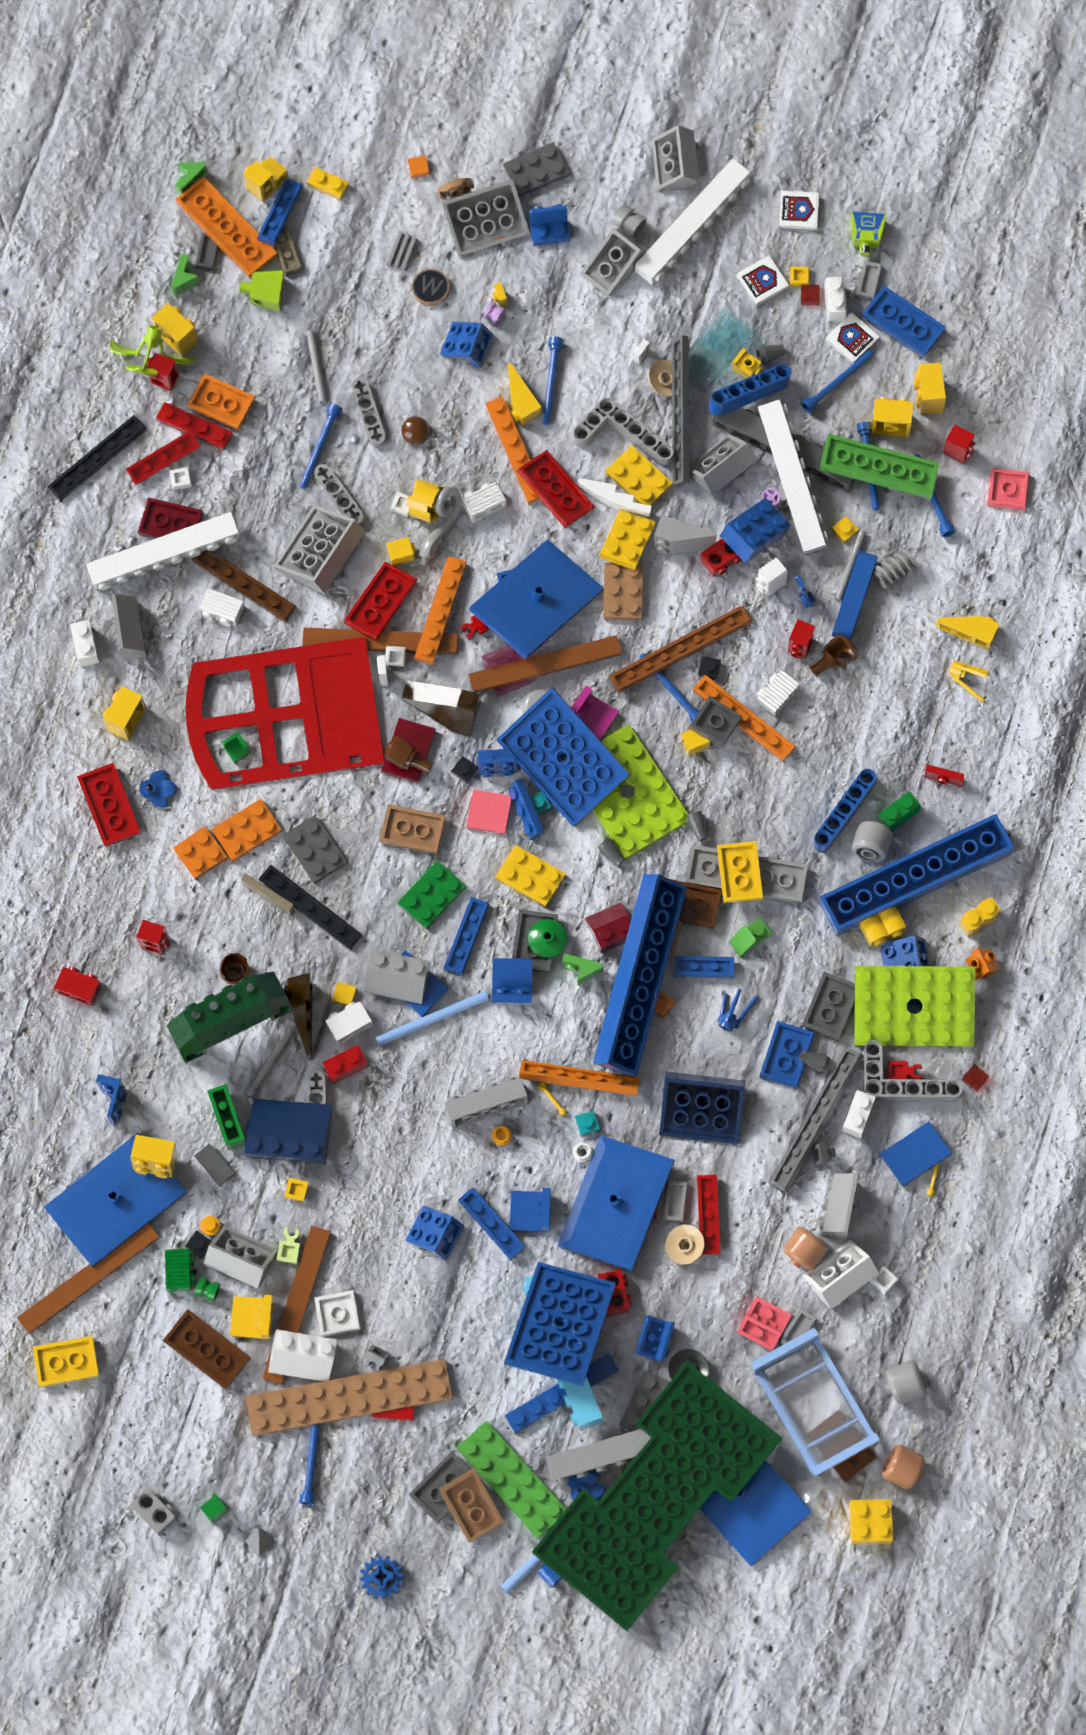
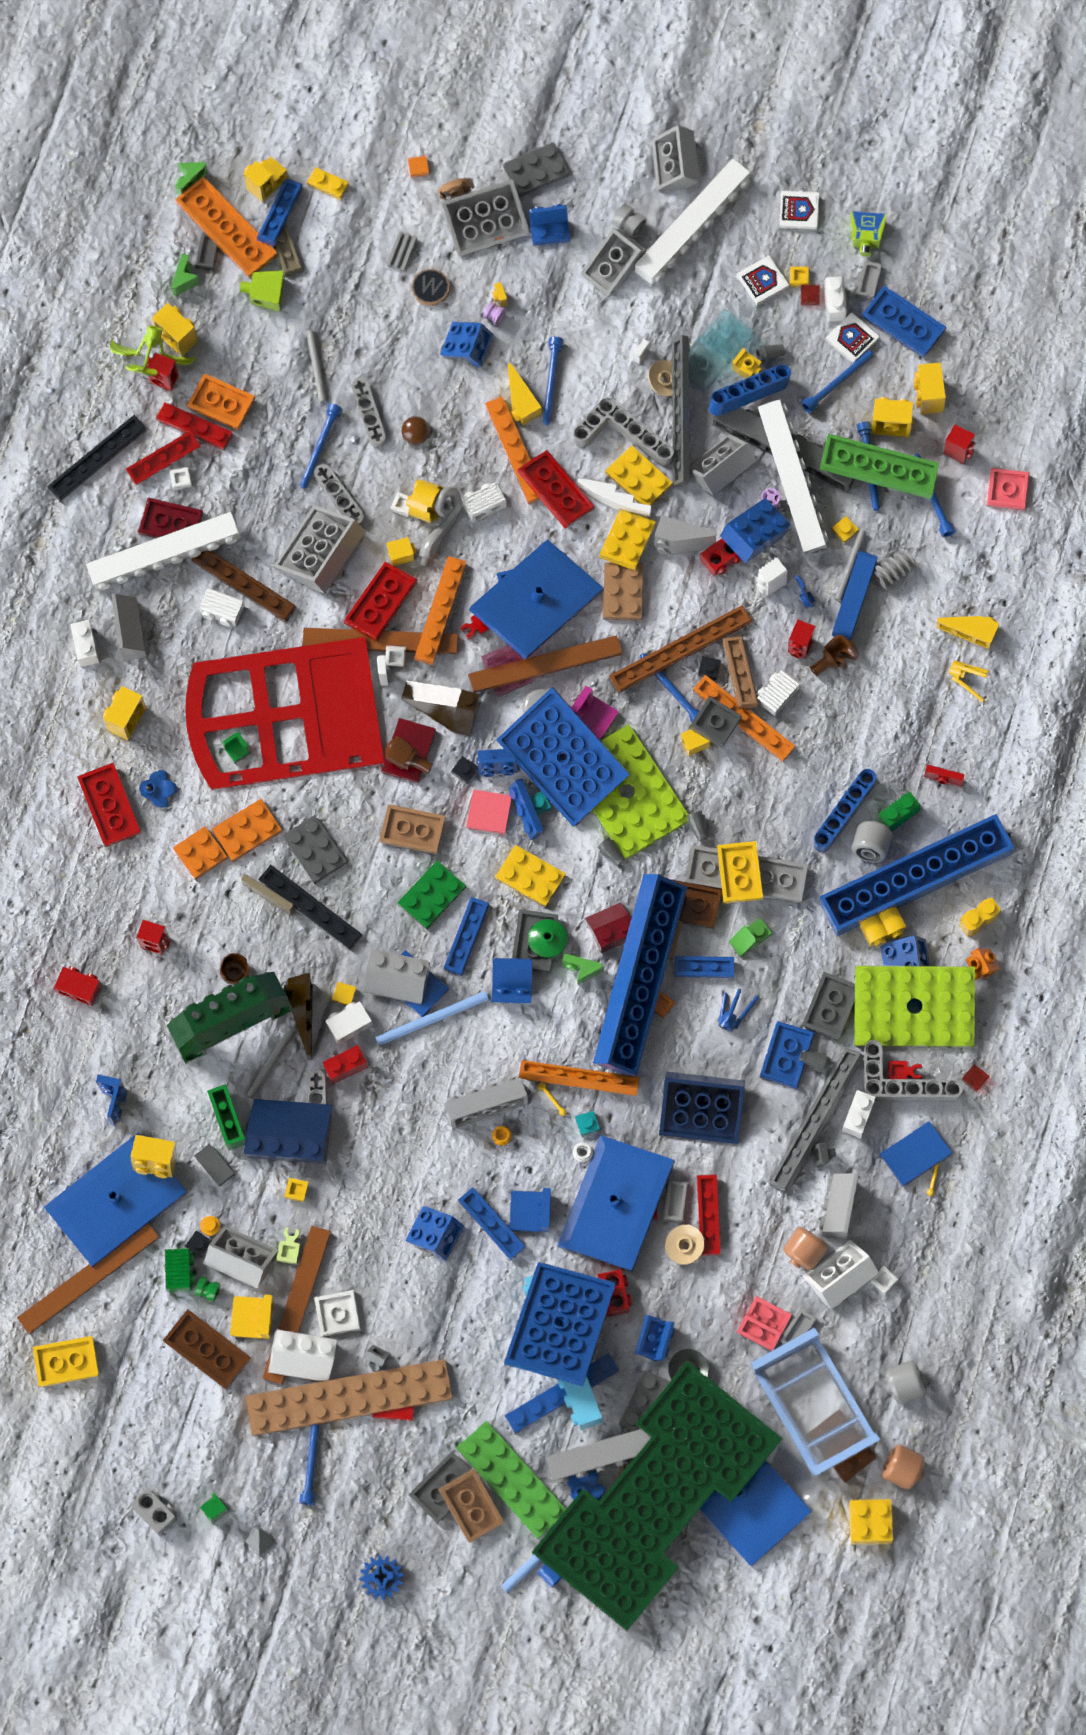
none -> medium nougat tile [722,636,758,709]

